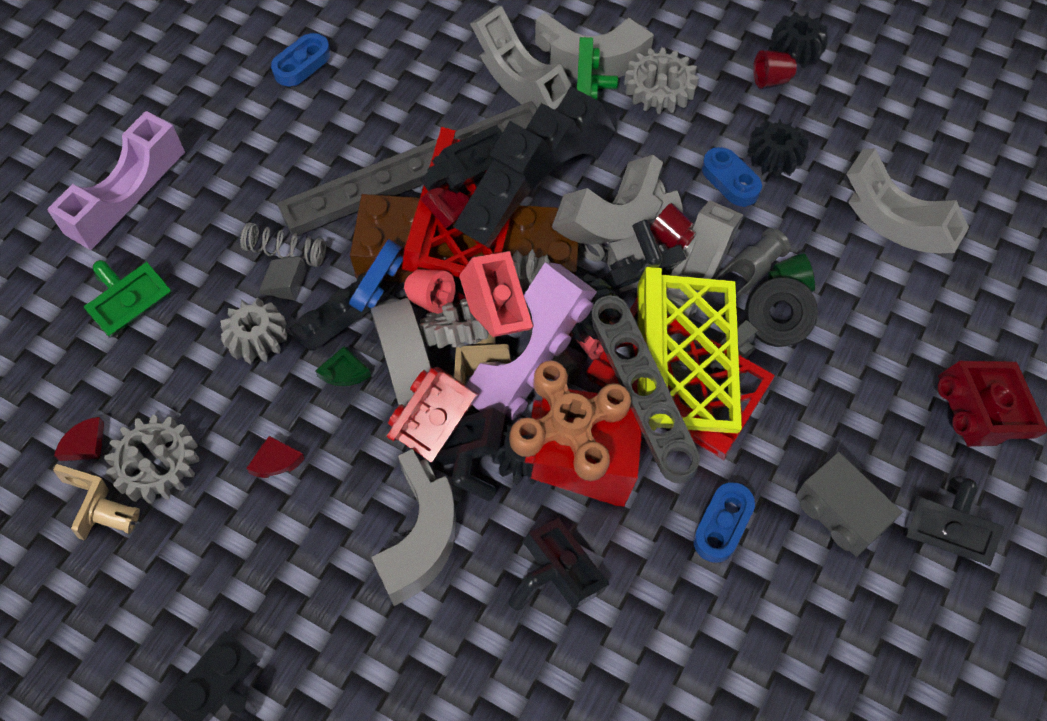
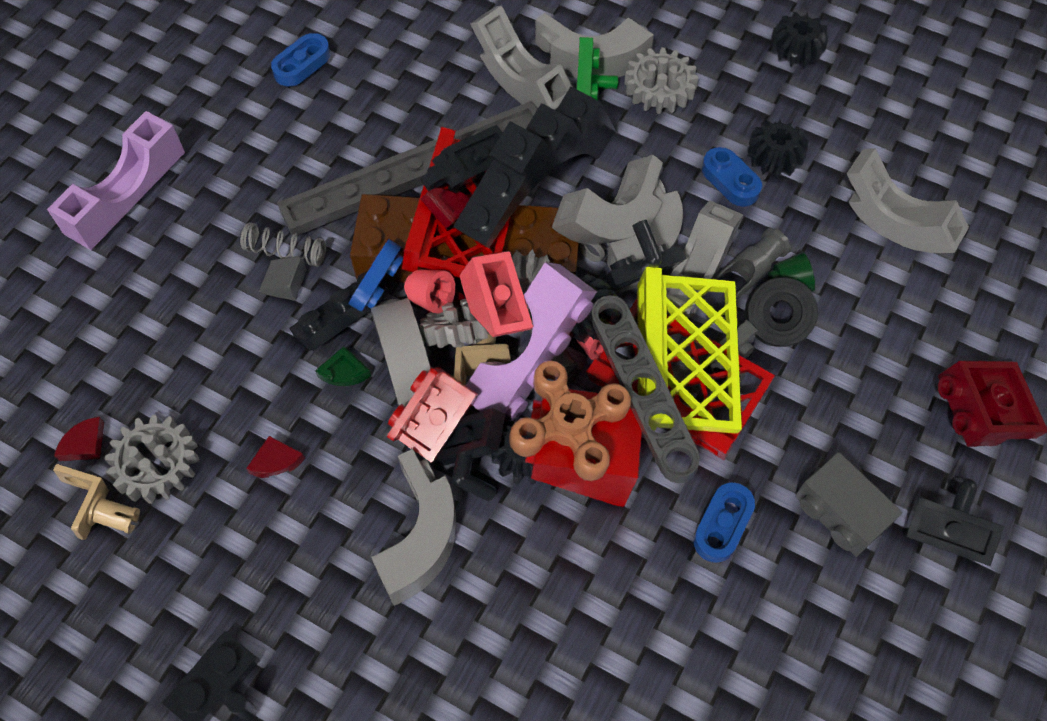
green plate [83,260,171,339] -> none
light grey gear [220,297,287,365] -> none
black plate [509,518,609,610] -> none
dark red hat [650,203,696,251] -> none
dark red hat [753,50,796,88] -> none

